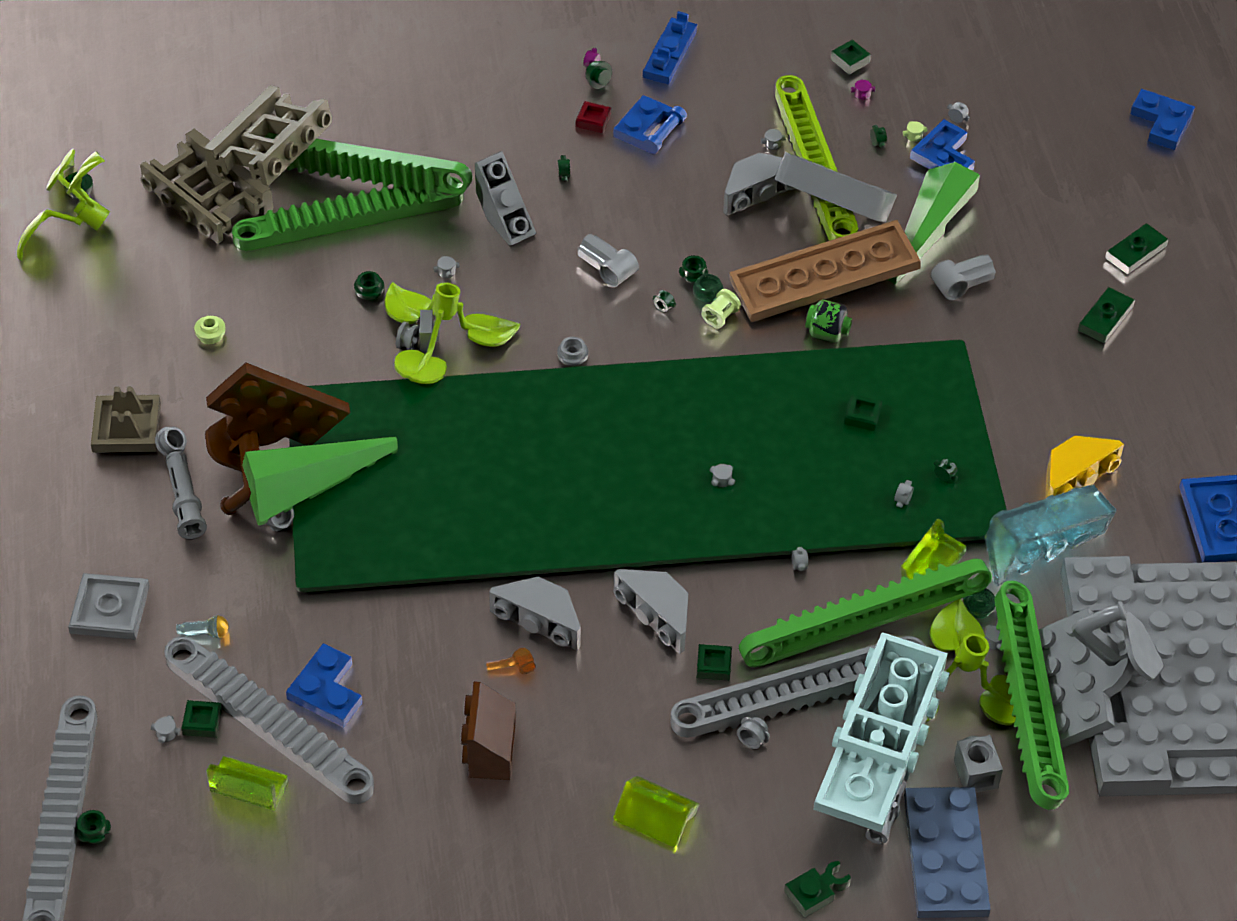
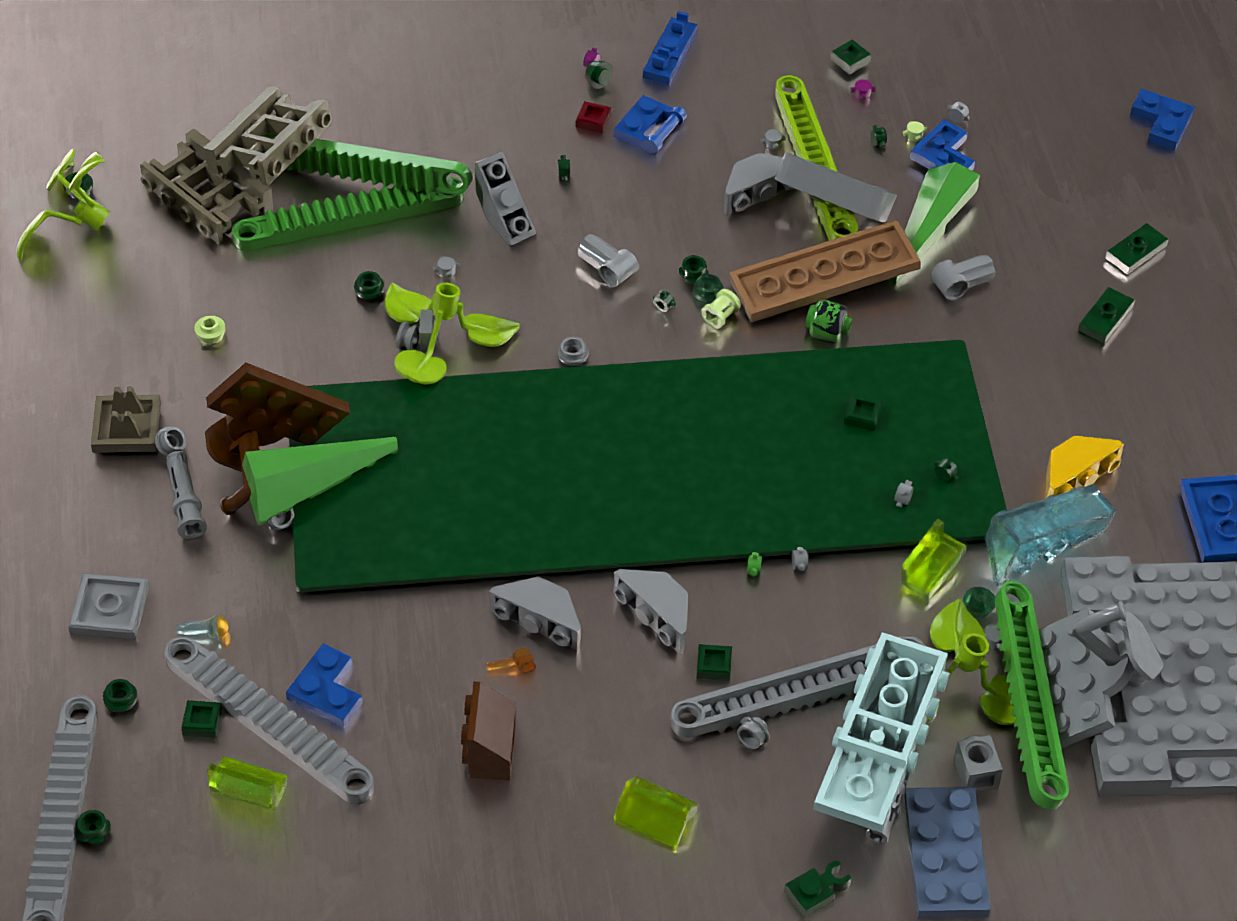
light grey piece [151,715,181,743] -> none
light grey piece [710,464,735,487] -> none
bright green gear [738,559,992,667] -> none
none -> dark green plate [103,679,138,712]
none -> bright green piece [747,552,762,577]

